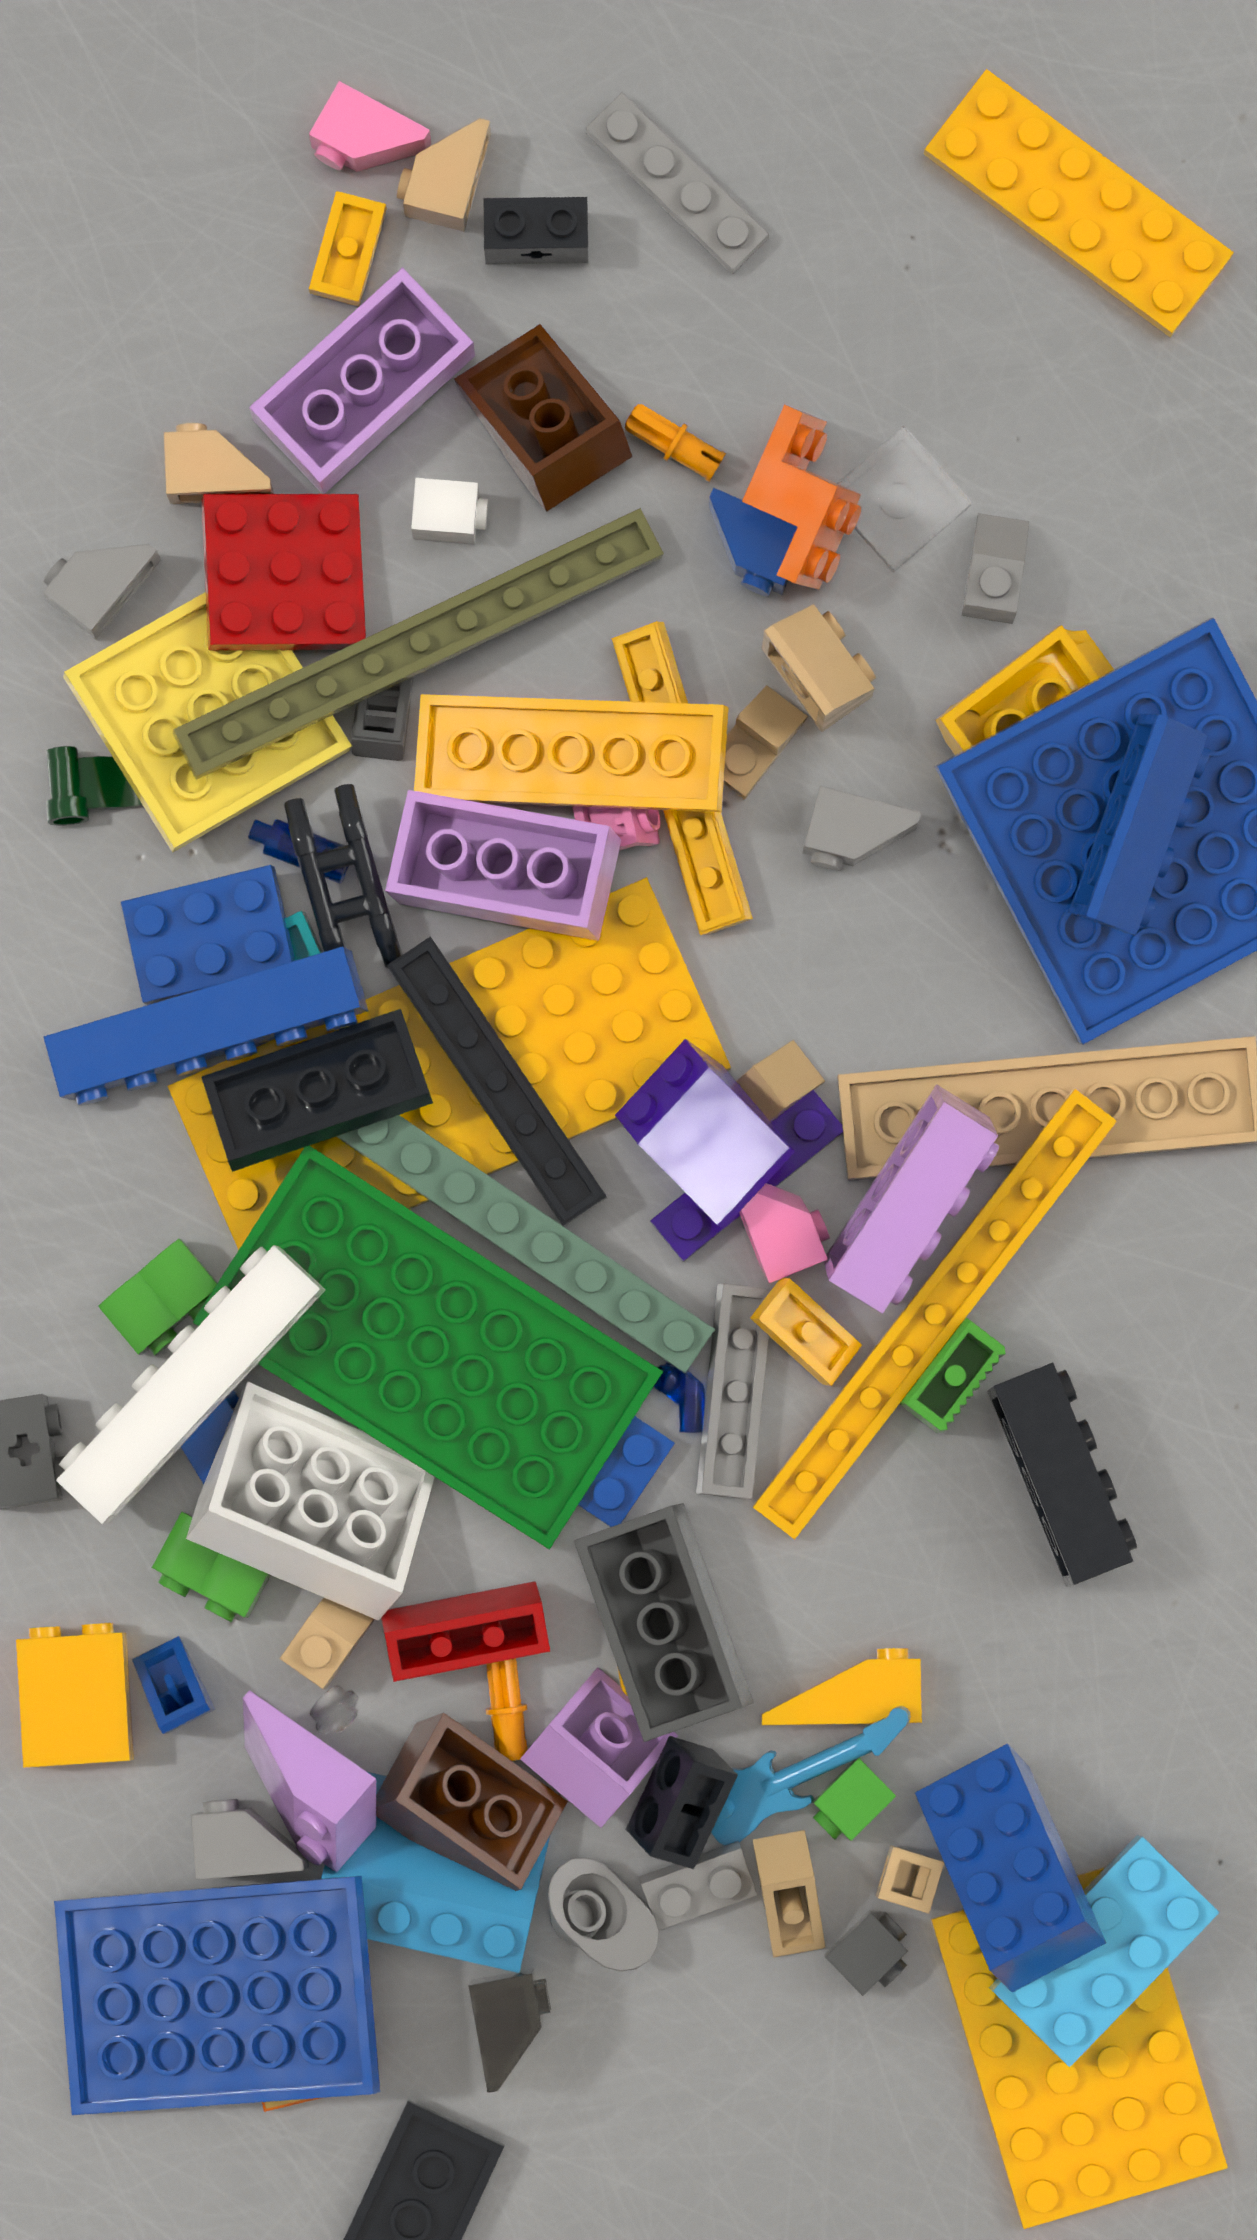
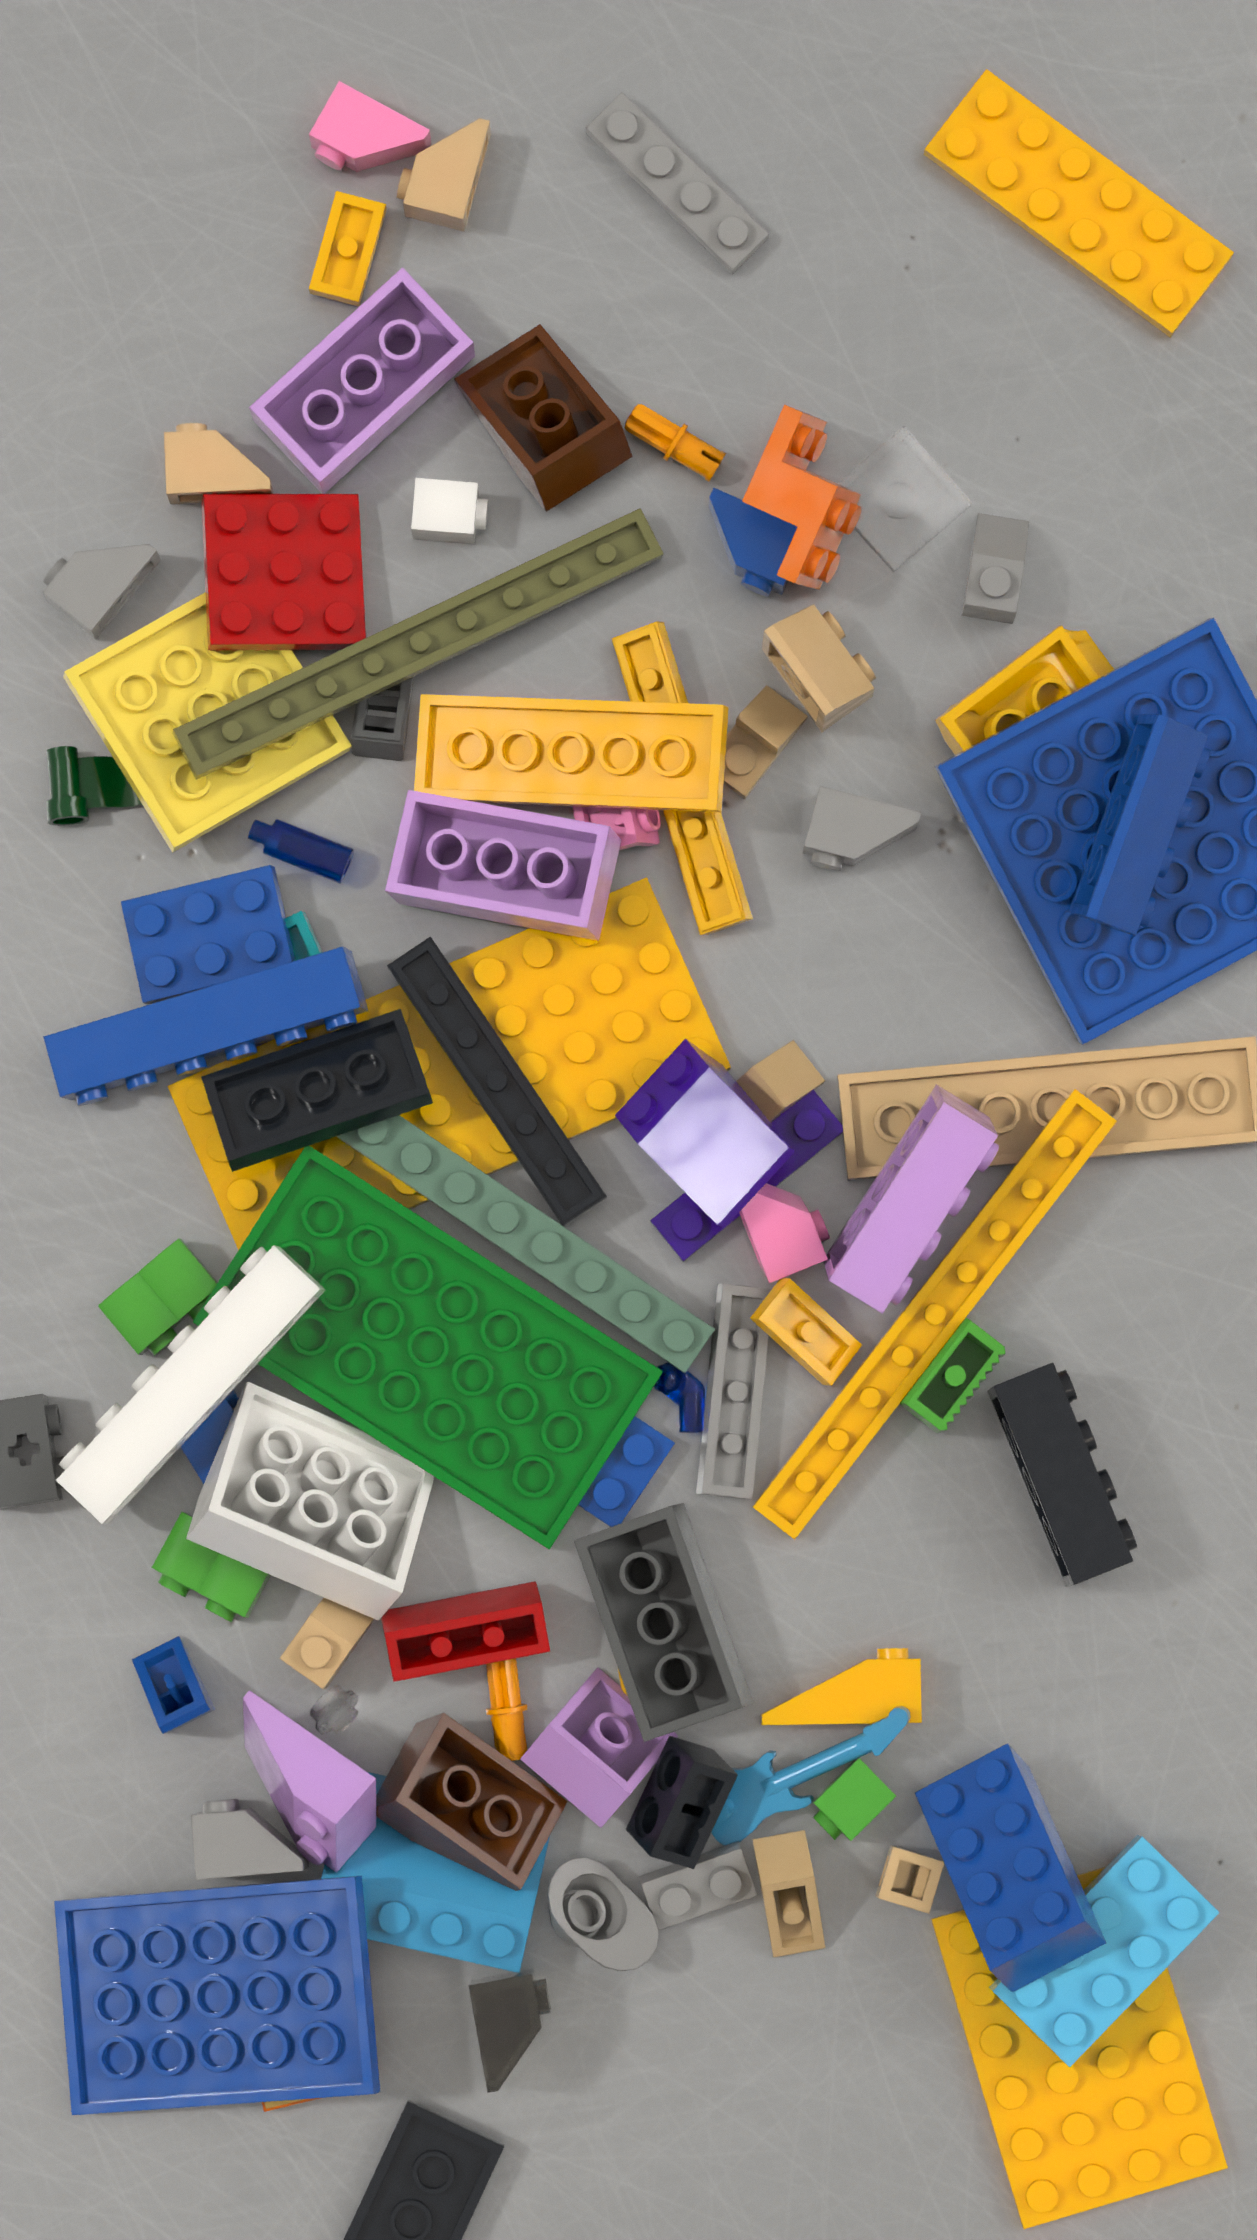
yellow brick [16,1623,134,1768] -> none
black piece [284,784,403,968] -> none
black brick [483,197,588,264] -> none
dark grey brick [824,1911,908,1996] -> none

